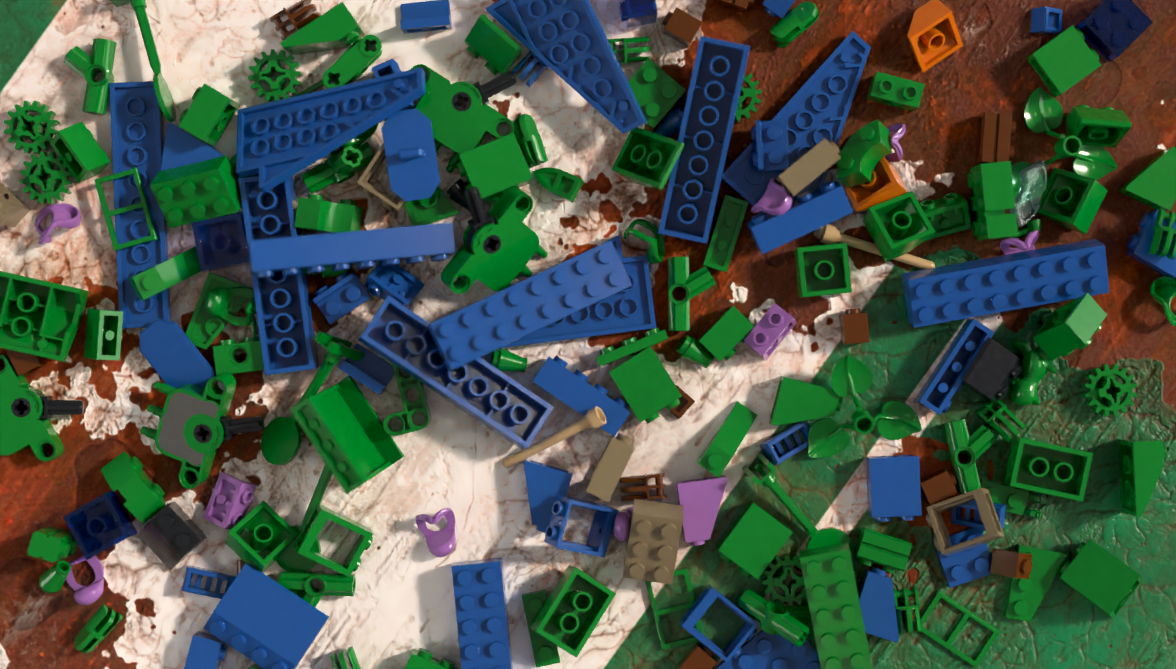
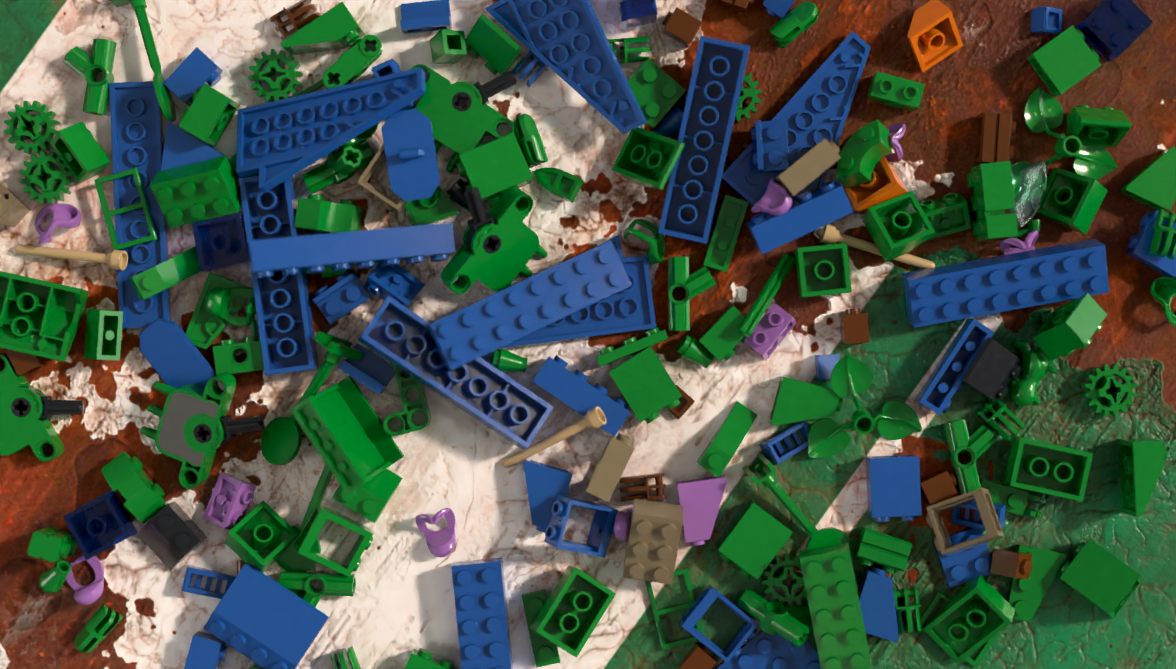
none -> tan piece [14,244,128,270]
none -> blue brick [163,47,223,106]
none -> green slope [332,468,403,523]
none -> green brick [430,29,467,64]
none -> green axle [738,254,795,337]
none -> blue slope [815,354,840,380]
none -> green slope [923,575,1015,664]

